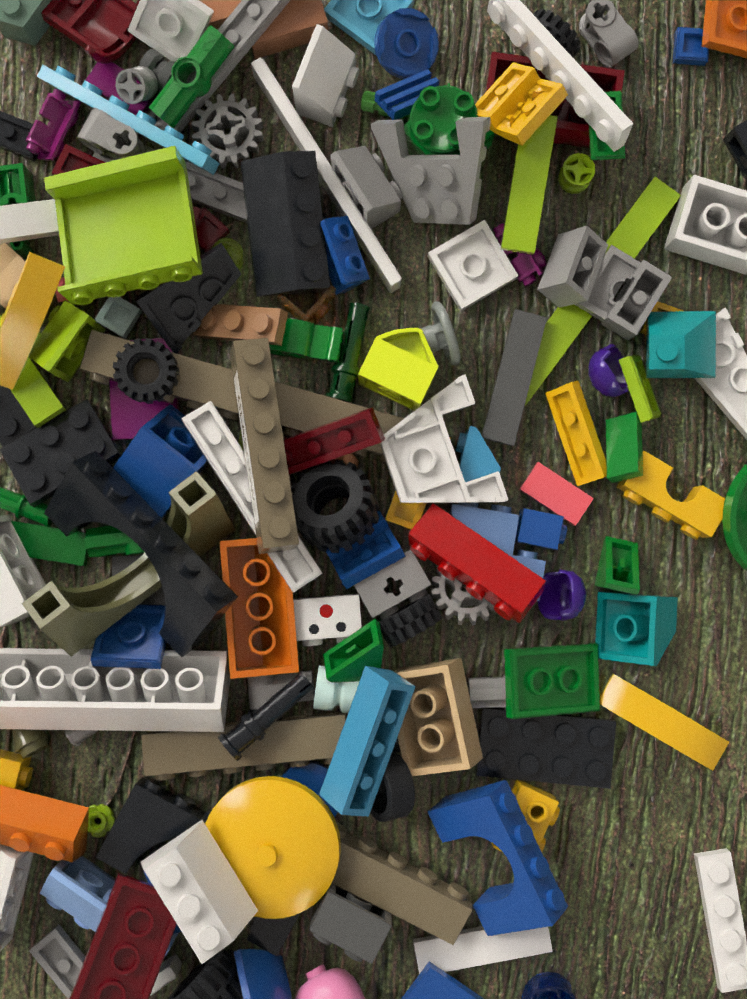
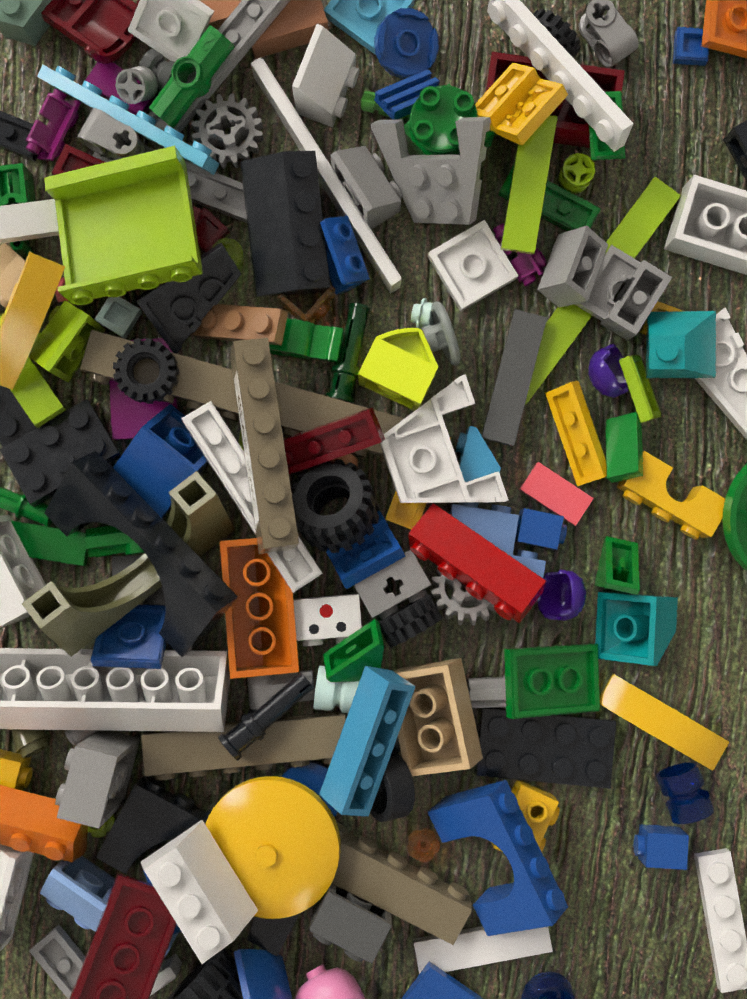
none -> light grey brick [55,730,141,828]
none -> clear orange plate [407,828,440,862]
none -> light aqua plate [411,298,434,329]
none -> green tile [498,163,601,232]
none -> blue brick [633,824,689,870]
none -> clear blue wheel [656,762,715,825]

